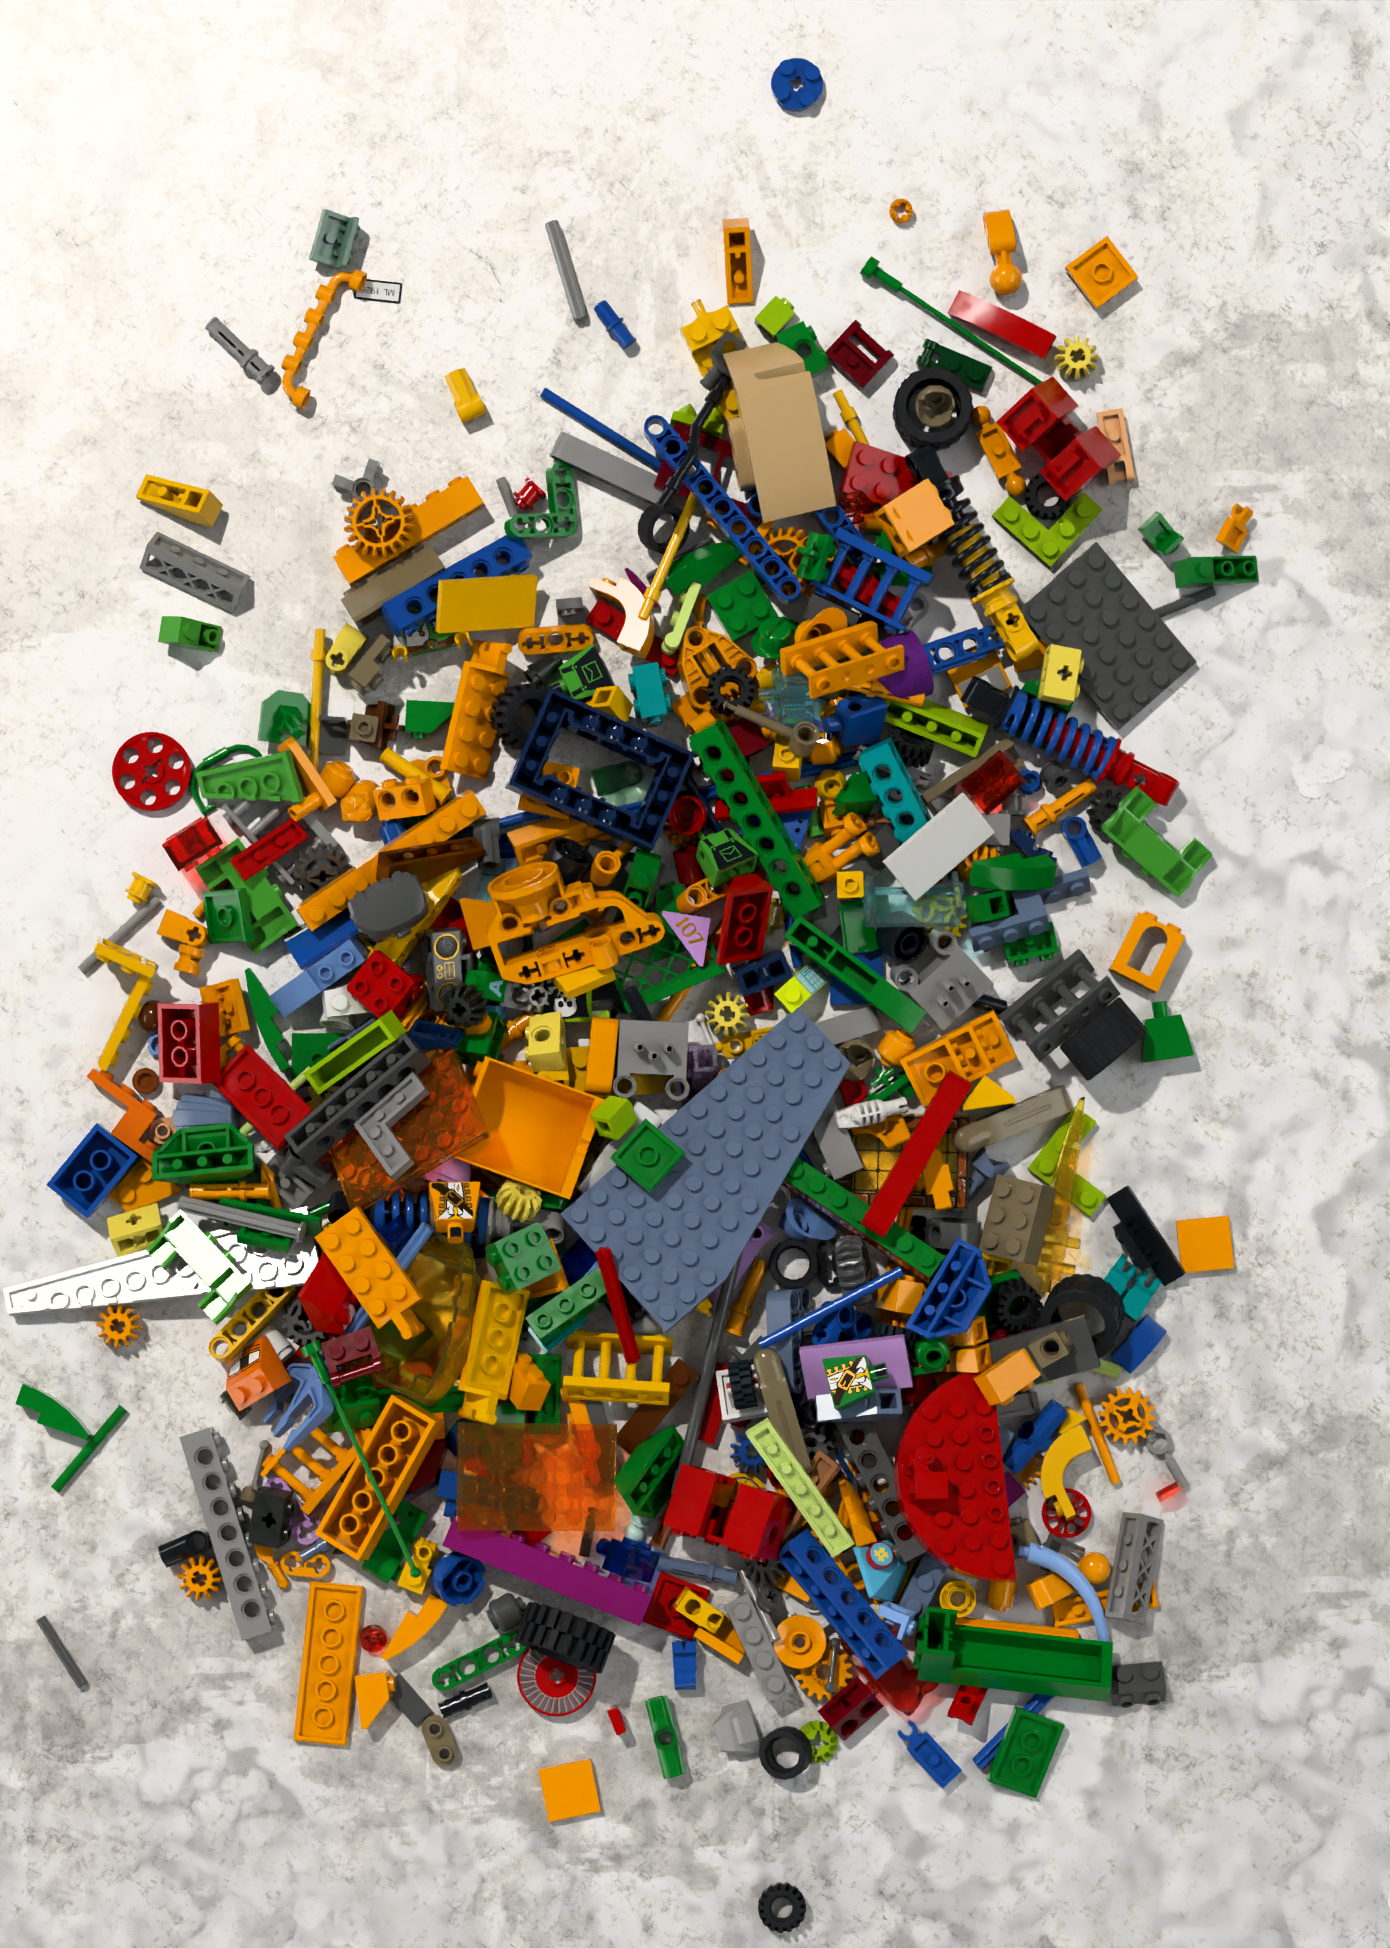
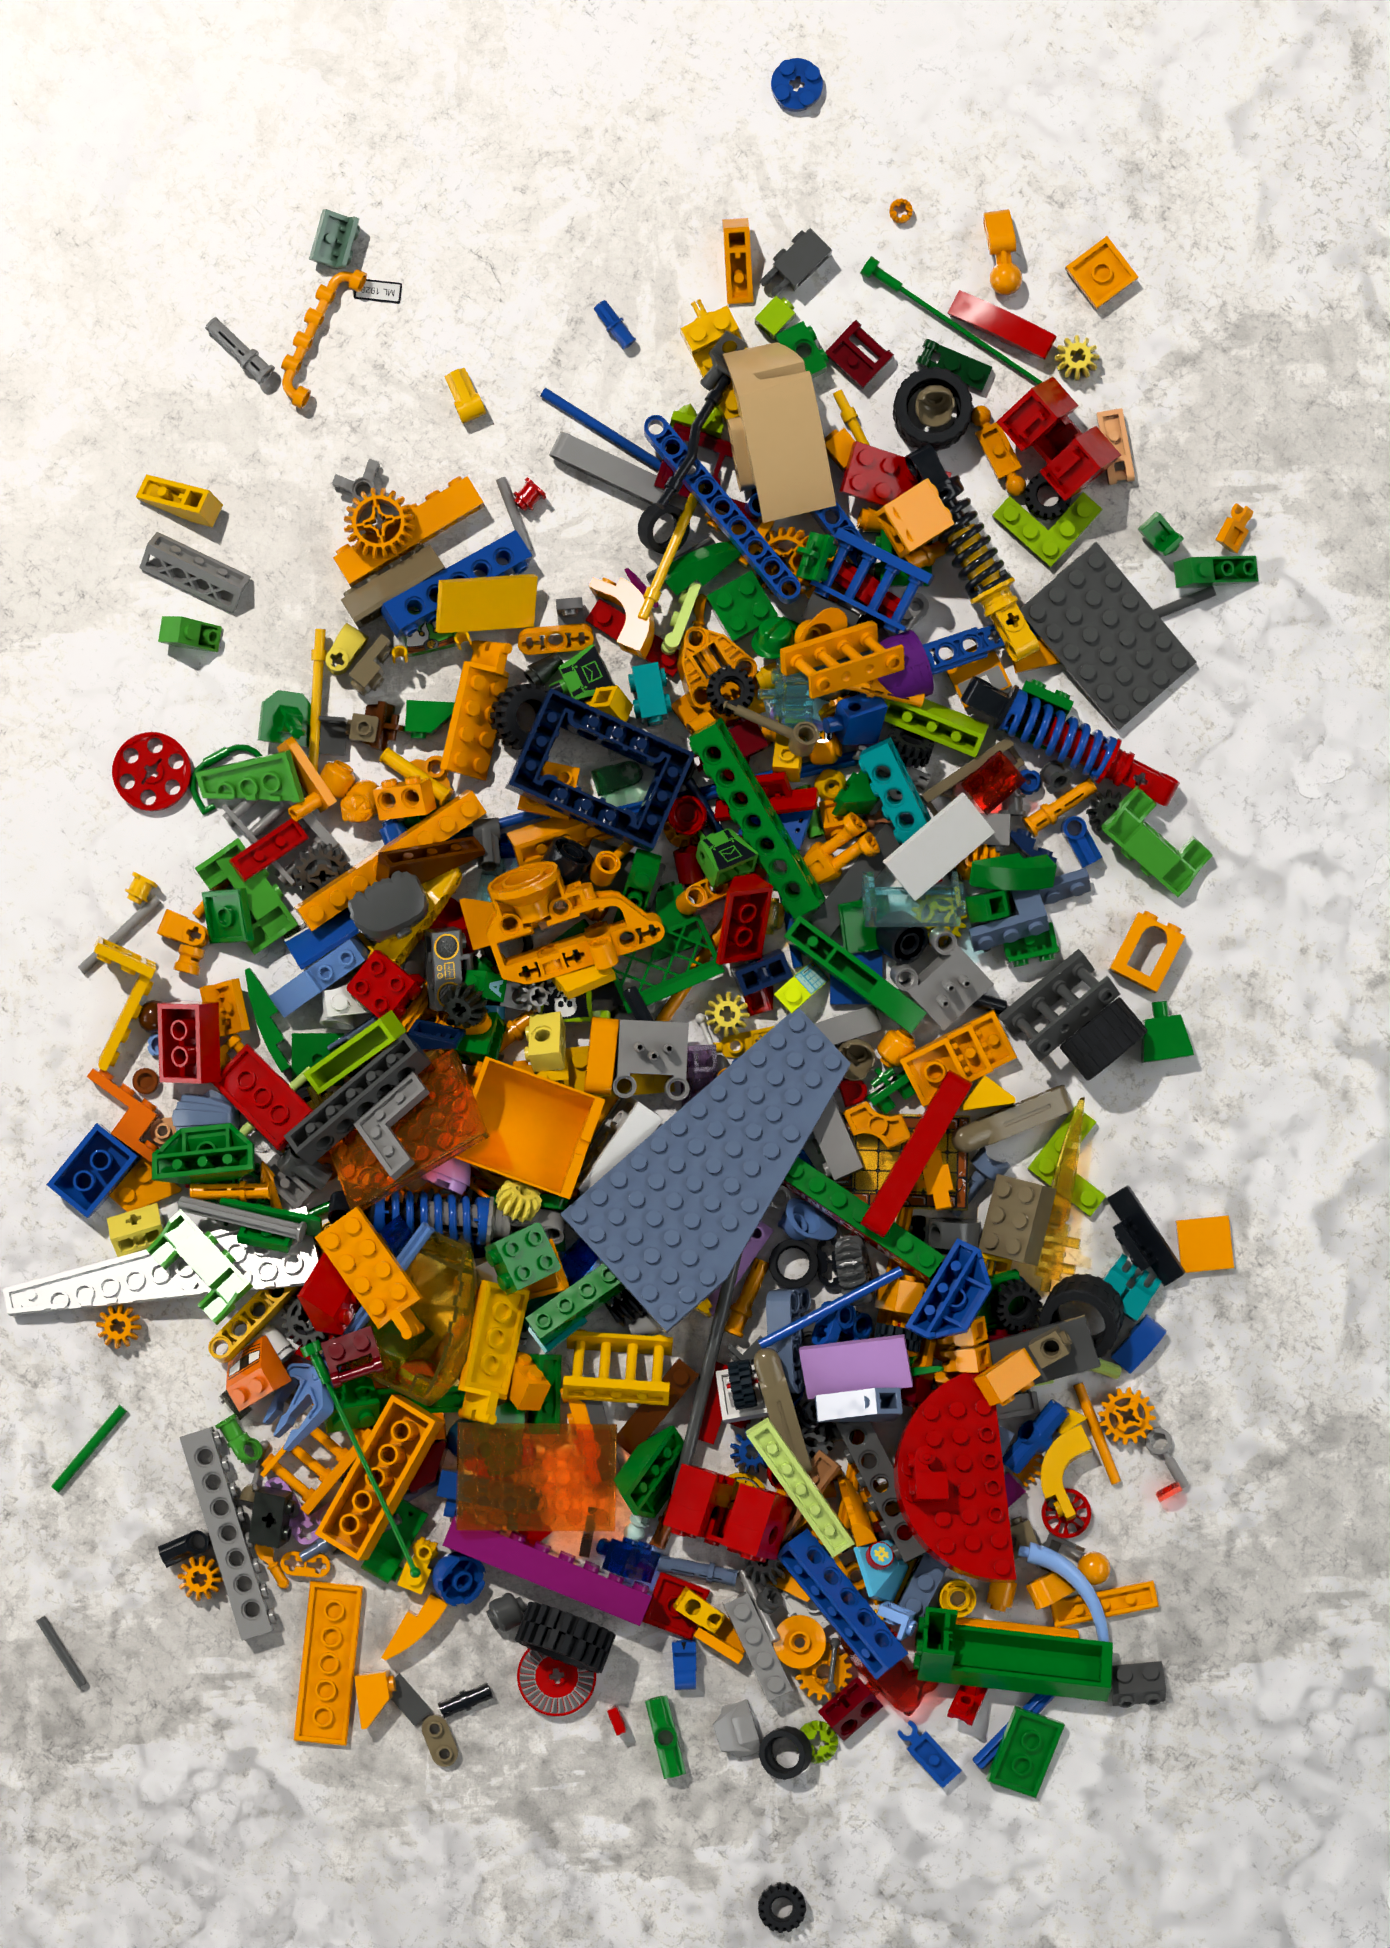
green slope [16,1383,92,1440] -> none
clear red slope [161,814,224,872] -> none
clear red tile [360,1624,387,1652] -> none
torso [429,1182,480,1244] -> none
green beam [432,1630,526,1691] -> none
green beam [504,461,578,540] -> none
light orange tile [538,1758,601,1822] -> none
light grey axle [545,220,587,321] -> none
lime brick [590,1095,638,1140] -> none
red axle [596,1247,641,1364] -> none
green plate [610,1118,686,1194] -> none
lavender tile [662,911,711,967] -> none
torso [822,1355,889,1411] -> none
white hinge [834,1097,908,1128] -> none
blue sticker [836,1448,858,1492] -> none
yellow bracket [837,871,864,900] -> none
clear red tile [838,490,875,525] -> none
green head [914,1336,950,1370] -> none
light yellow brick [1038,644,1084,706] -> none
light grey fence [1104,1512,1163,1624] -> none
none -> bright green connector [215,1413,263,1465]
none -> dark grey hinge [759,228,832,297]

